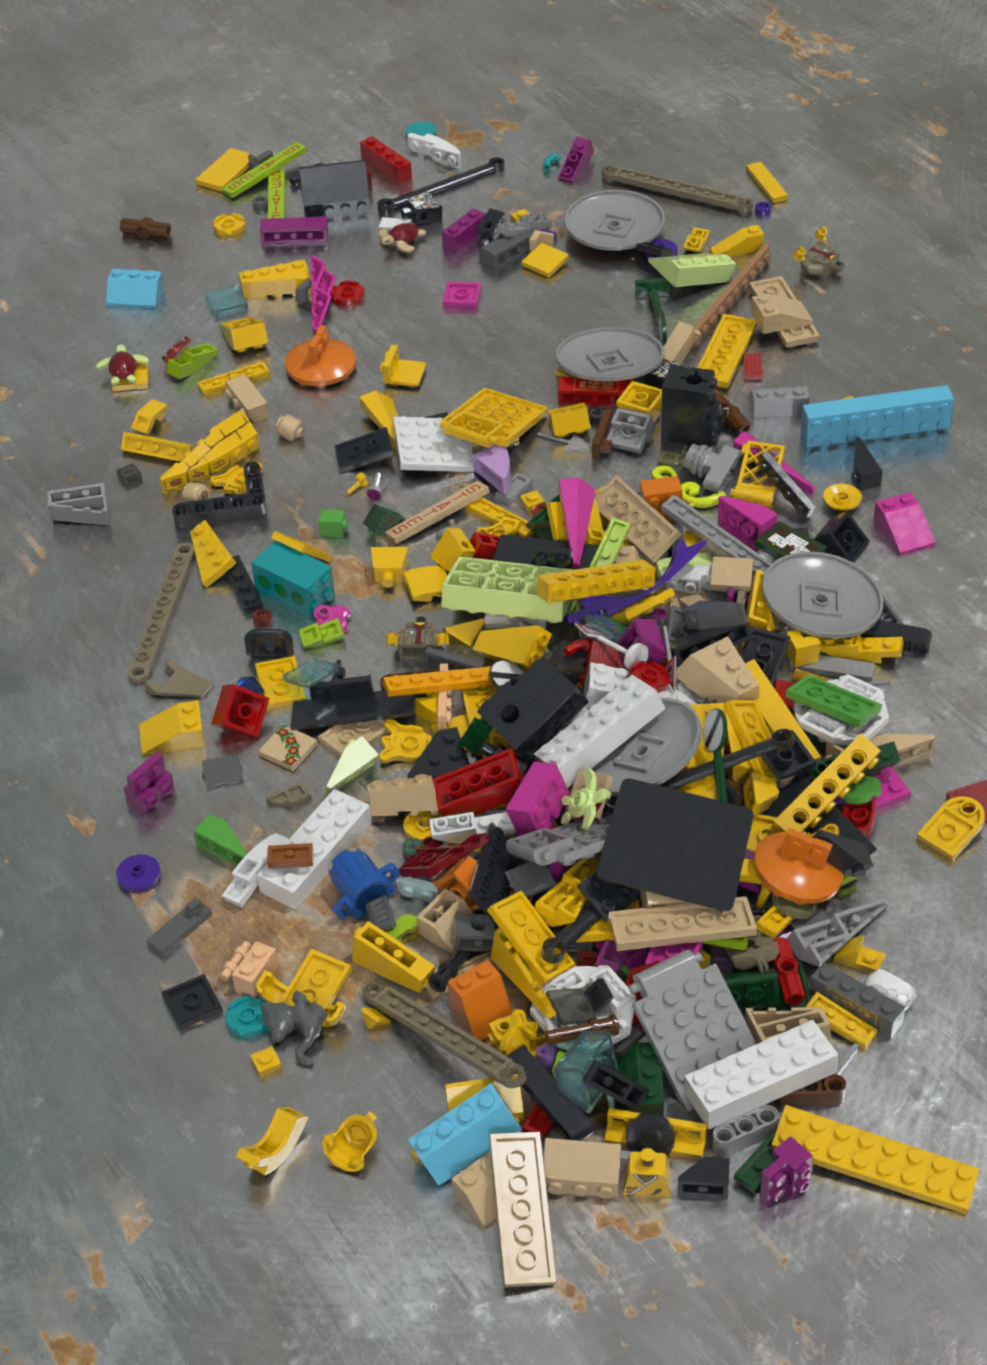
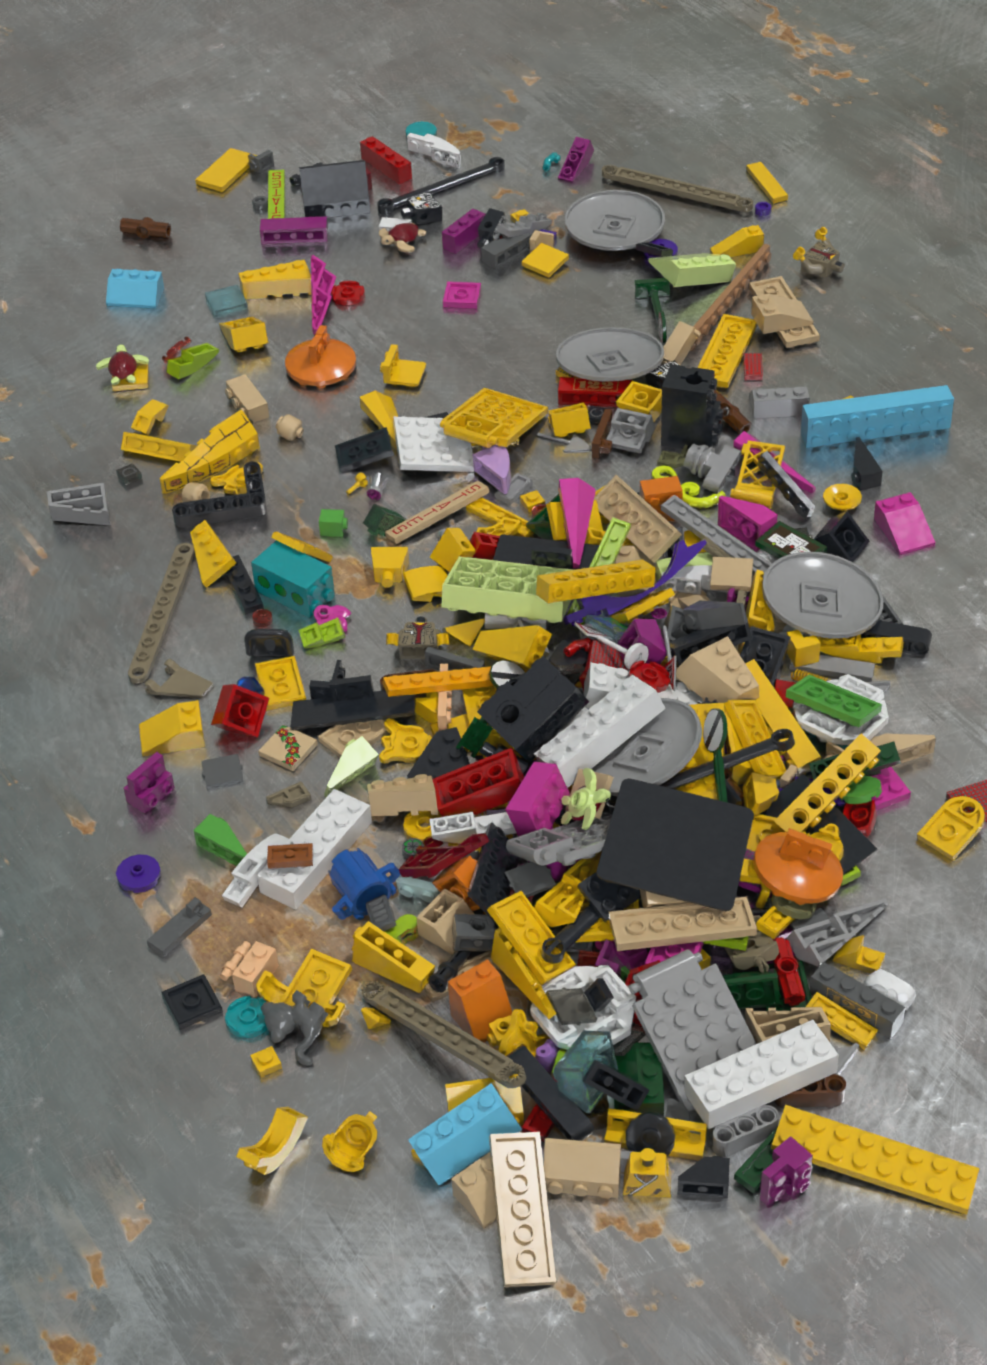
yellow tile [197,362,270,397] -> none
yellow tile [213,213,246,237] -> none
lime tile [222,142,307,198] -> none
clear light blue tile [283,658,339,688] -> none
dark grey arm [296,278,311,304] -> none
reddish brown pin [545,1014,619,1046] -> none
yellow slope [683,227,710,252] -> none
black slope [761,730,816,781] -> none
black slope [812,830,874,878] -> none

